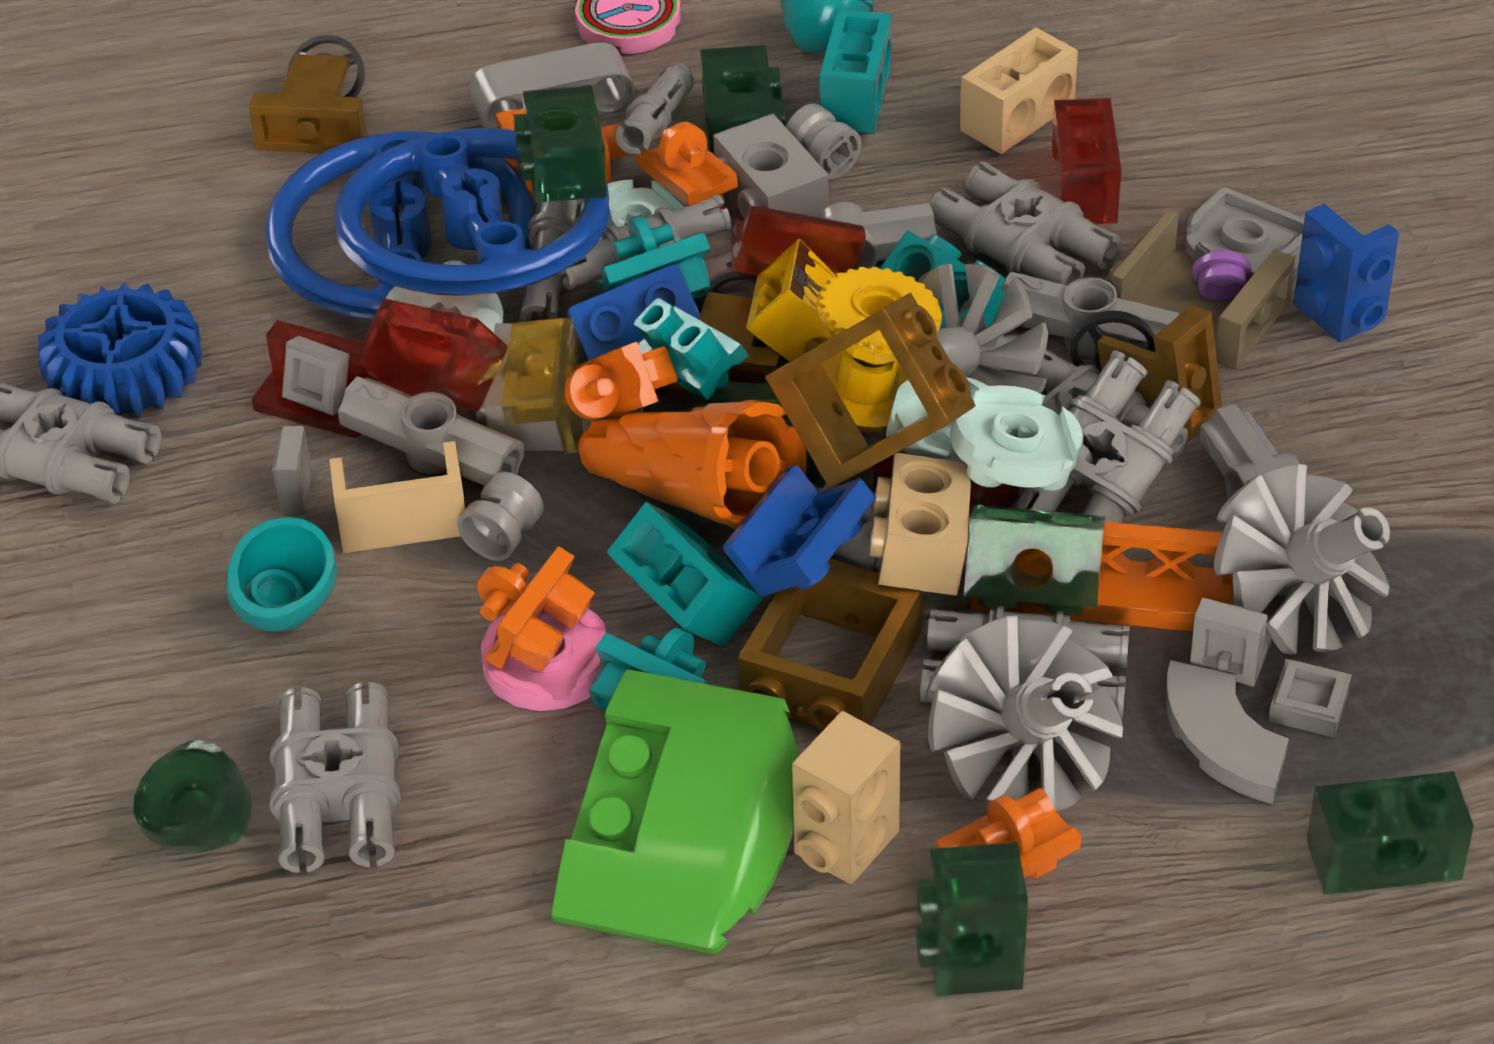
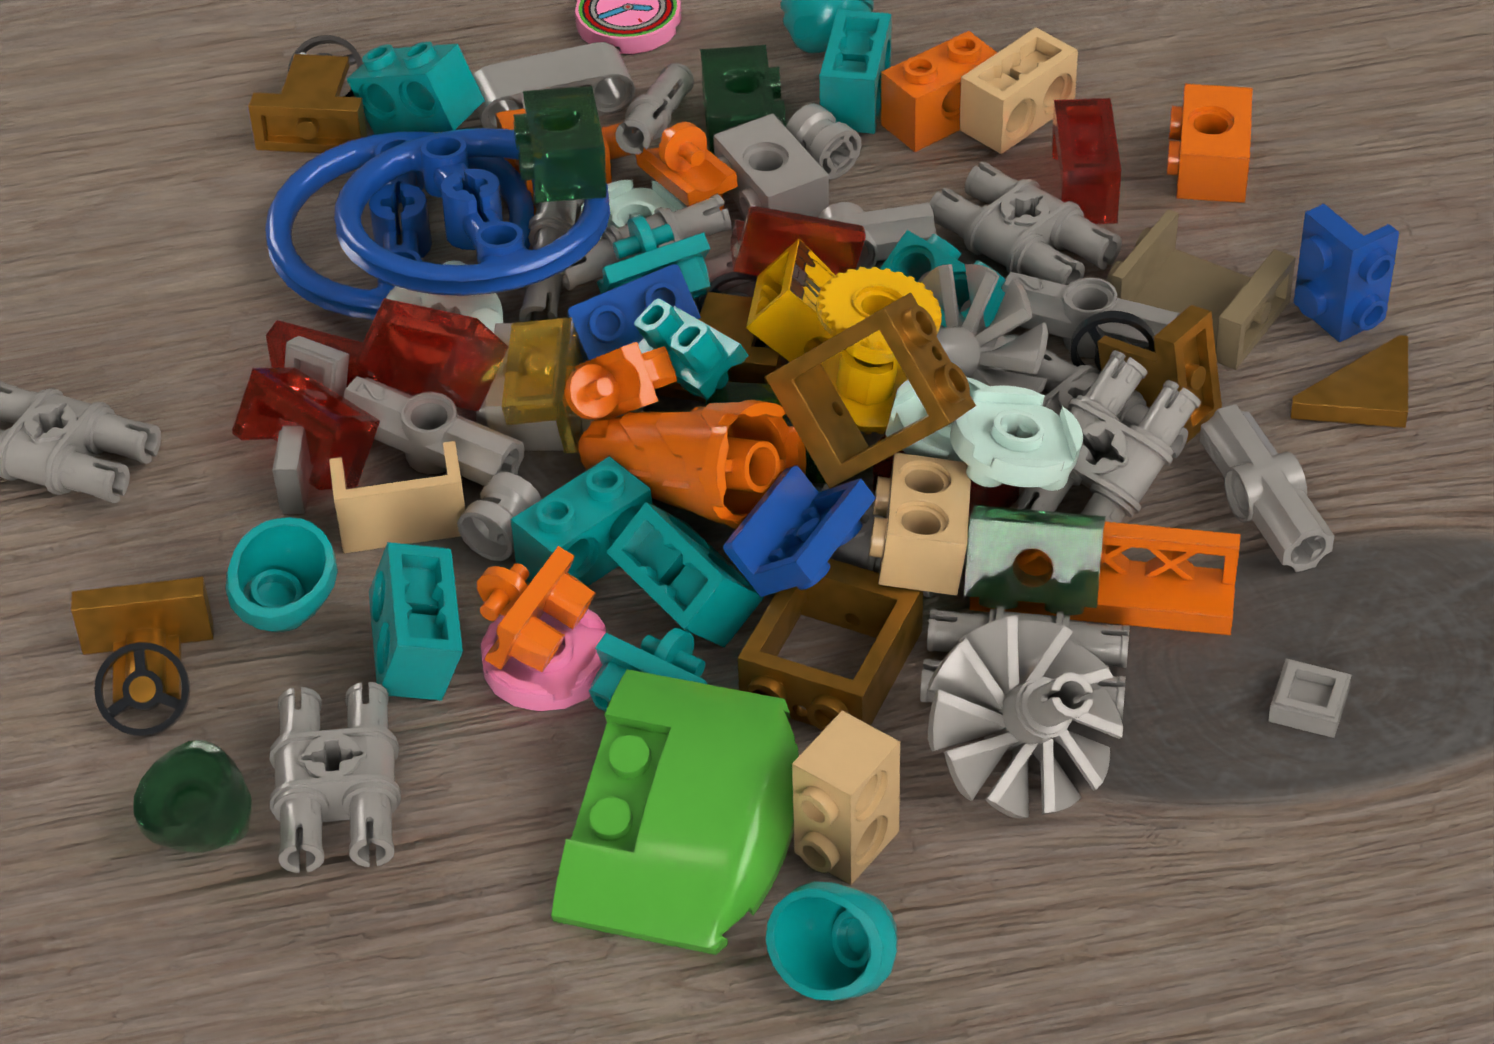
blue gear [38,282,202,418] -> none
clear green brick [916,842,1028,996] -> none
orange hips [935,788,1082,909] -> none
light grey tile [1165,660,1289,805] -> none
light grey tile [1184,187,1304,276] -> none
light grey bracket [1190,597,1272,687] -> none
medium lavender plate [1192,249,1252,302] -> none
light grey piece [1214,464,1390,655] -> none
clear green brick [1307,771,1474,895] -> none
none -> pearl gold piece [71,577,213,736]
none -> clear red panel [232,367,380,490]
none -> teal brick [347,41,485,135]
none -> teal brick [368,542,463,700]
none -> teal brick [511,456,652,587]
none -> teal hat [766,881,898,1001]
none -> orange brick [881,31,998,152]
none -> orange brick [1167,84,1253,203]
none -> pearl gold tile [1290,335,1408,428]

